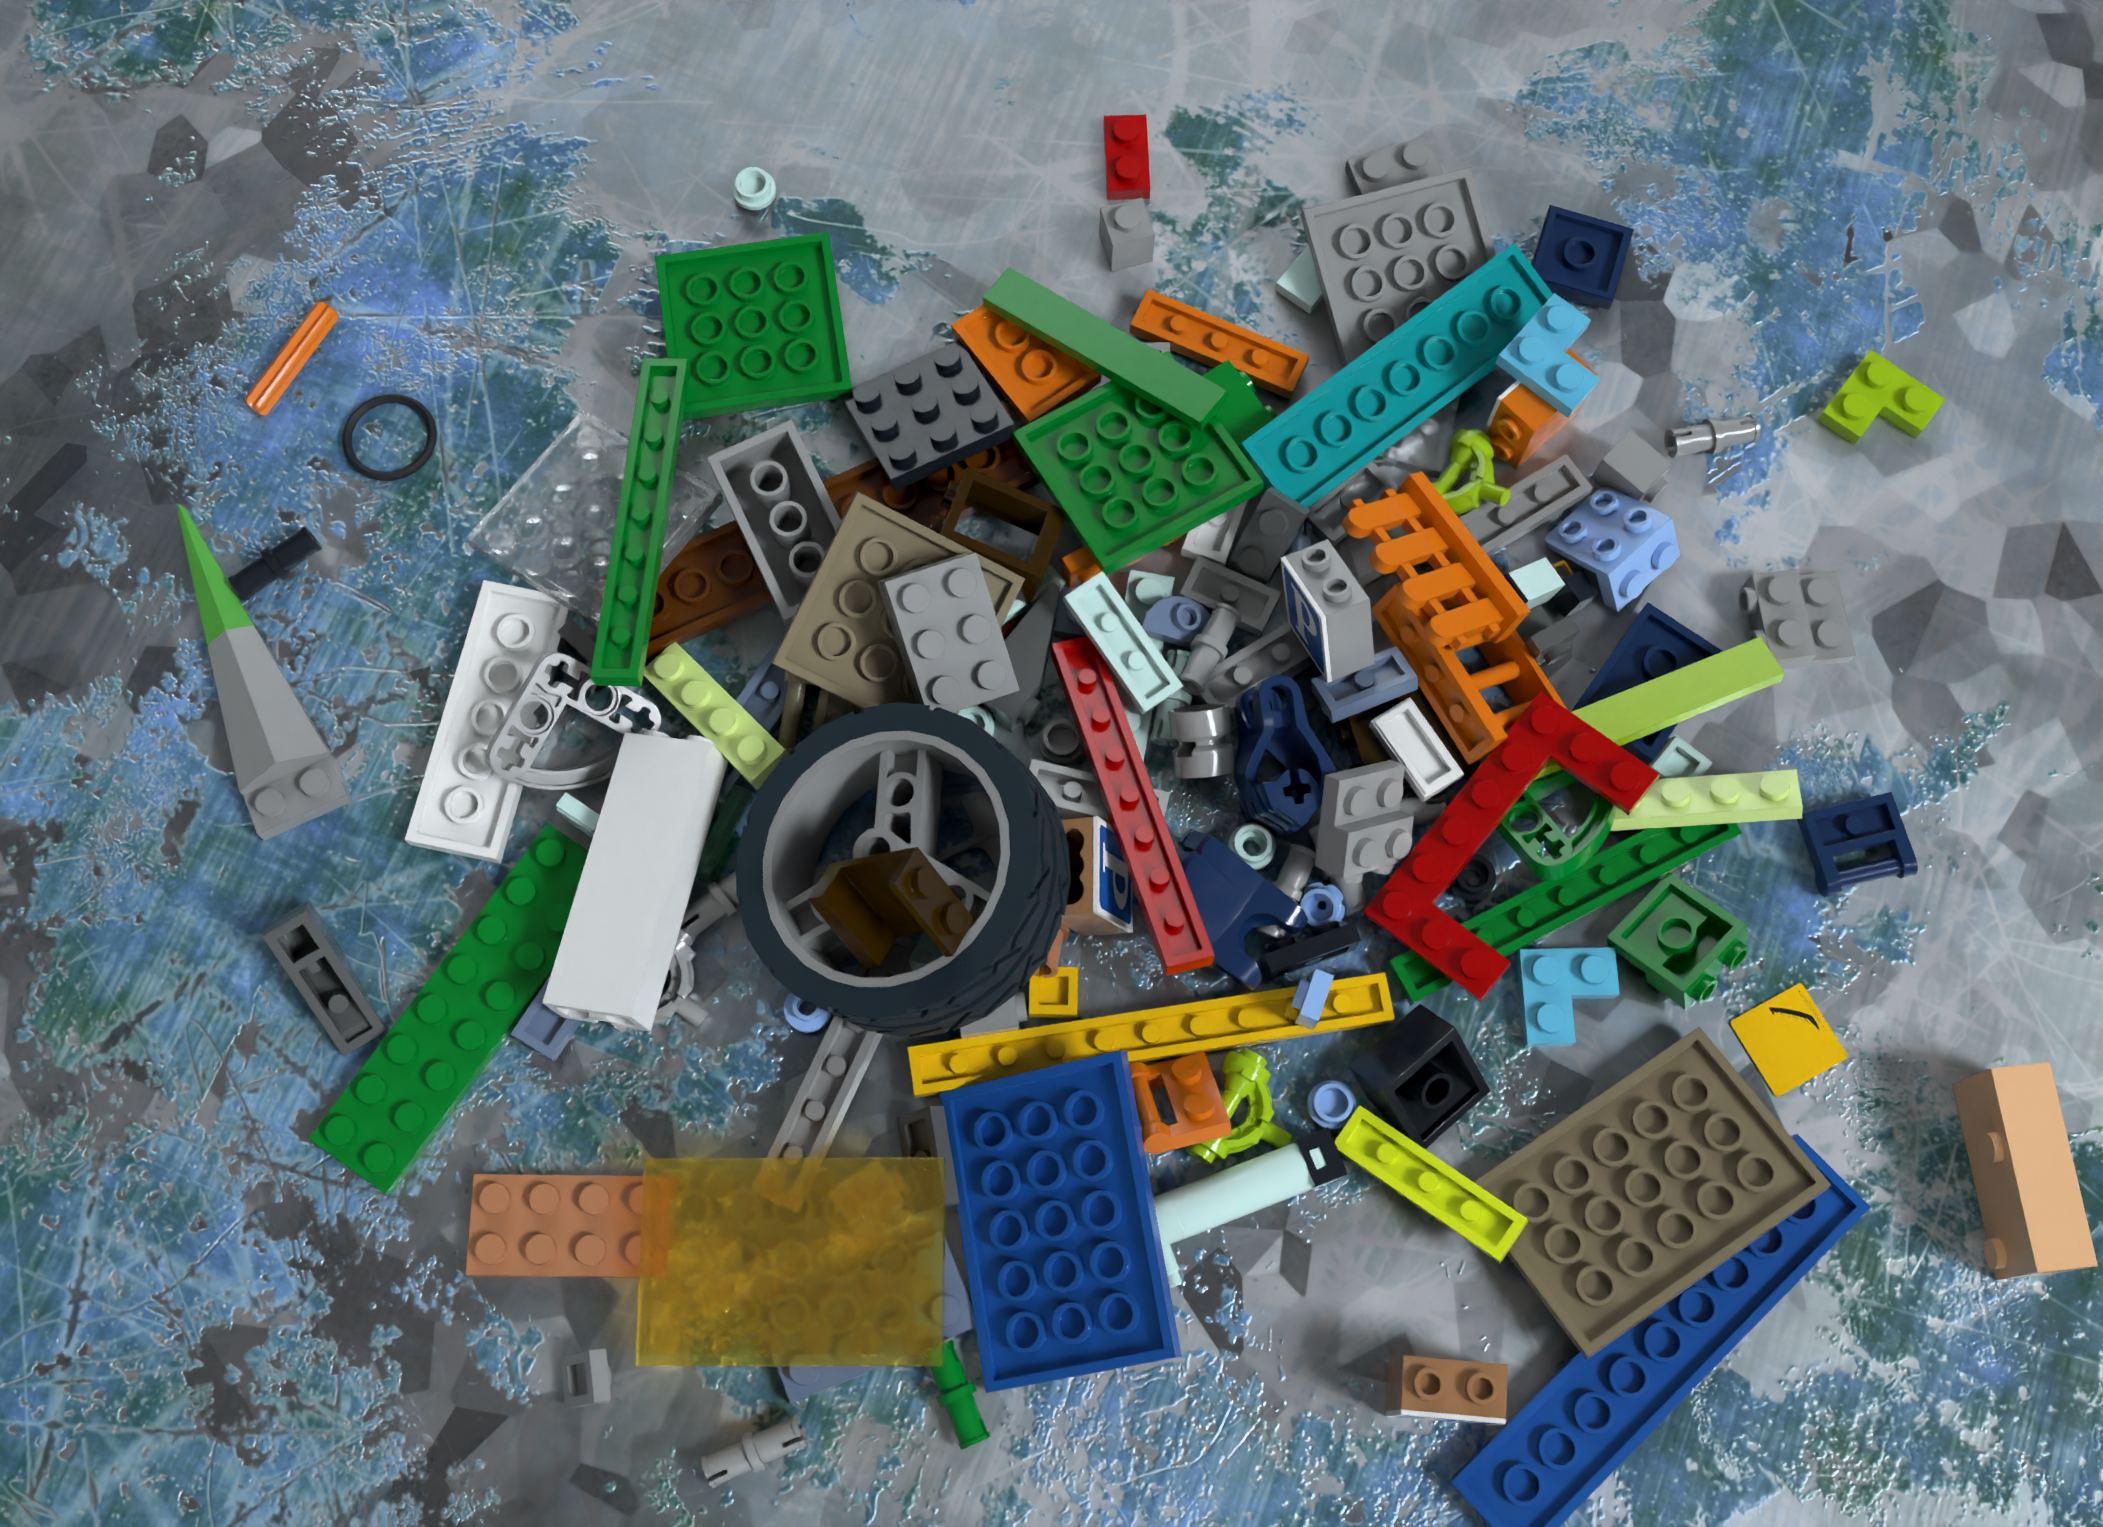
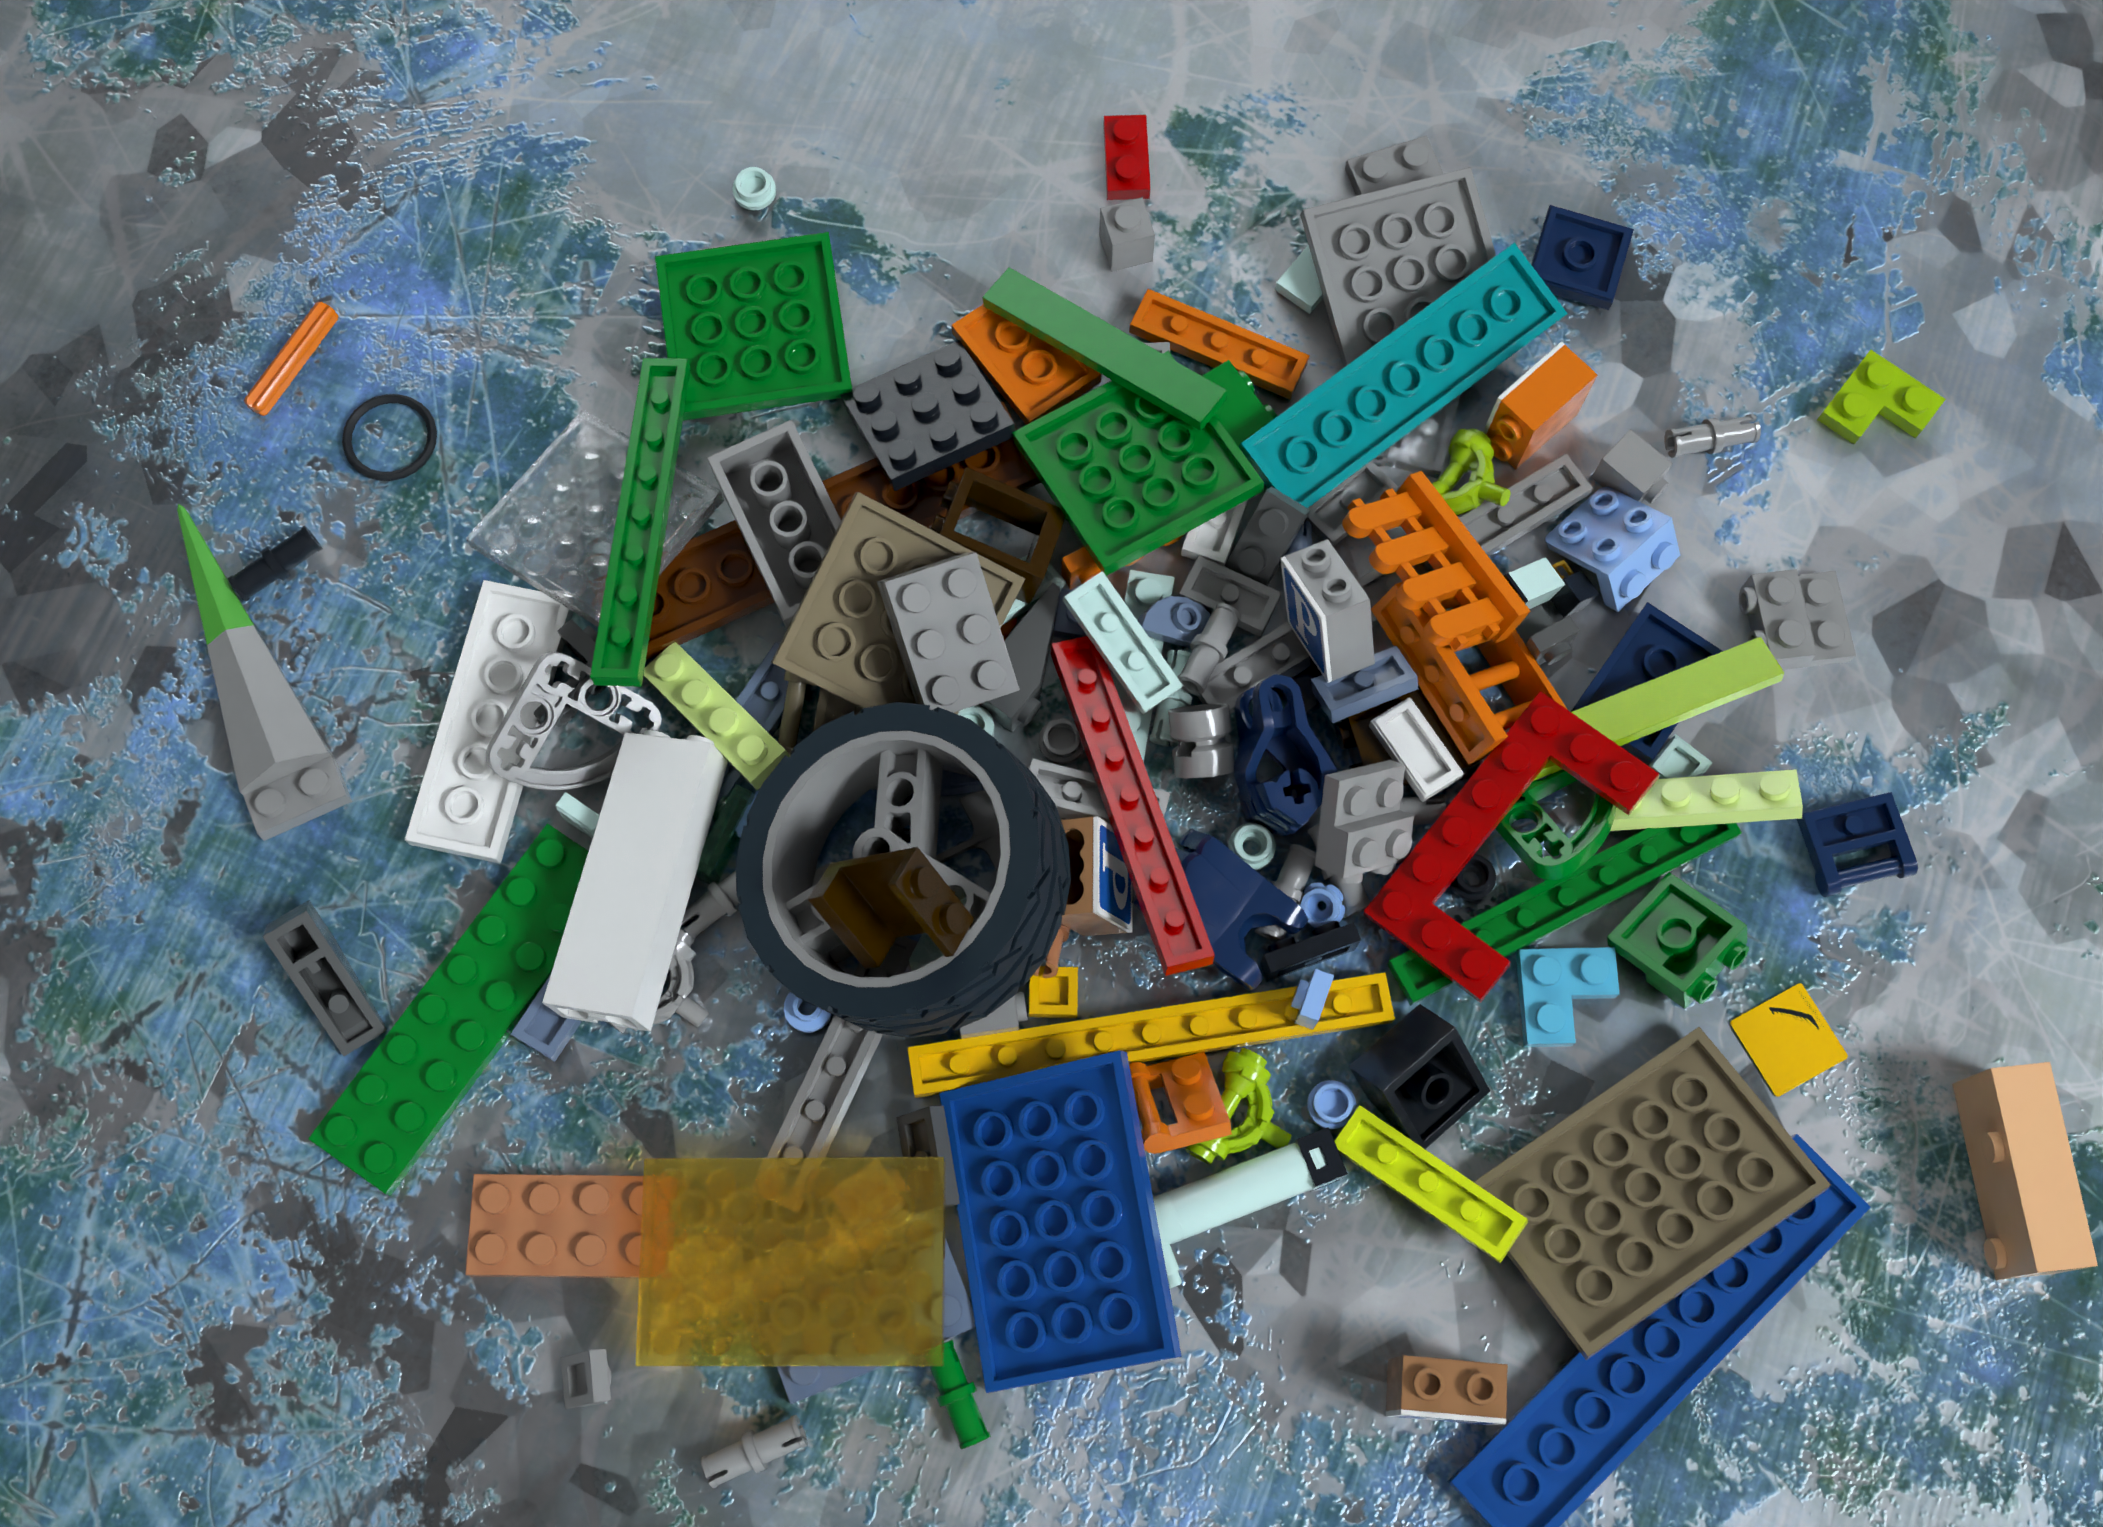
medium azure plate [1495,293,1600,418] -> none

